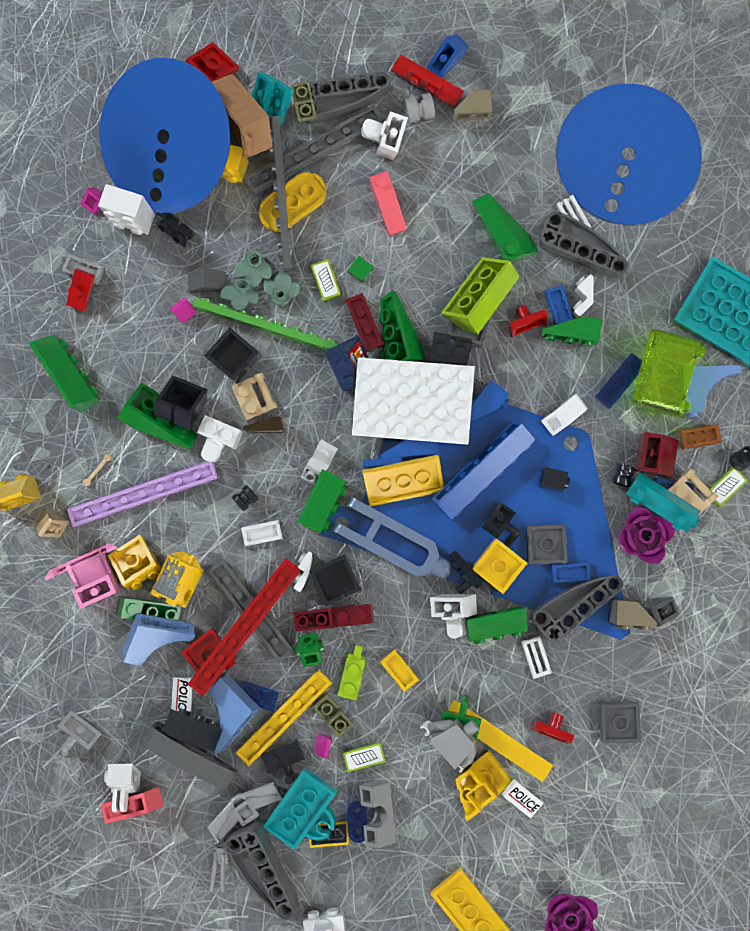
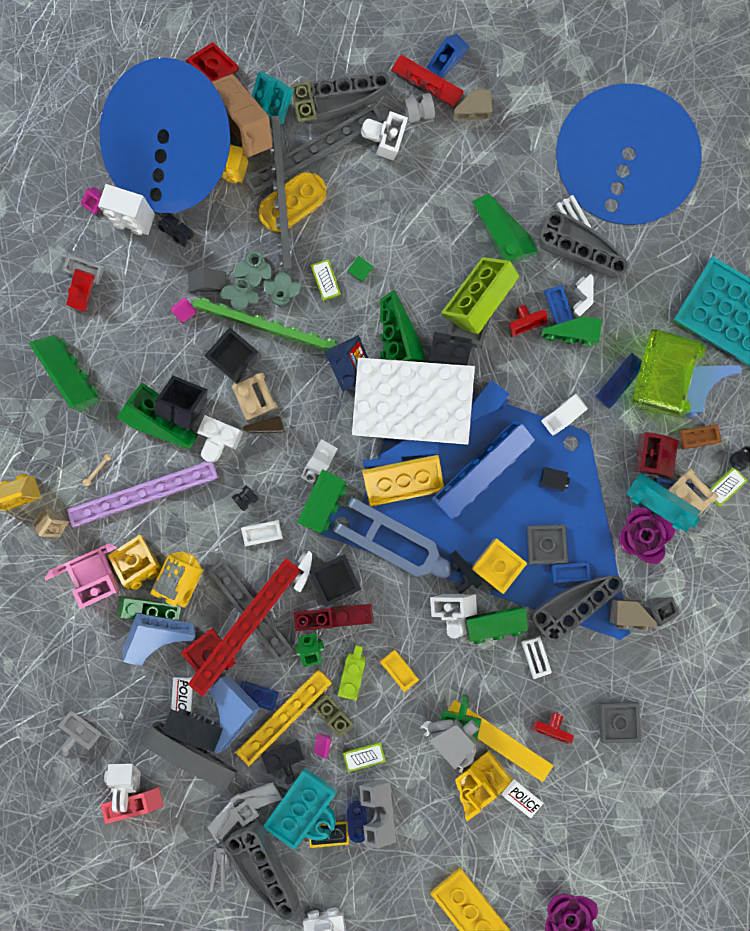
dark red plate [345,293,384,353] -> none
coral slope [369,171,407,236] -> none
black plate [481,501,520,547] -> none
black wheel [611,463,636,488] -> none

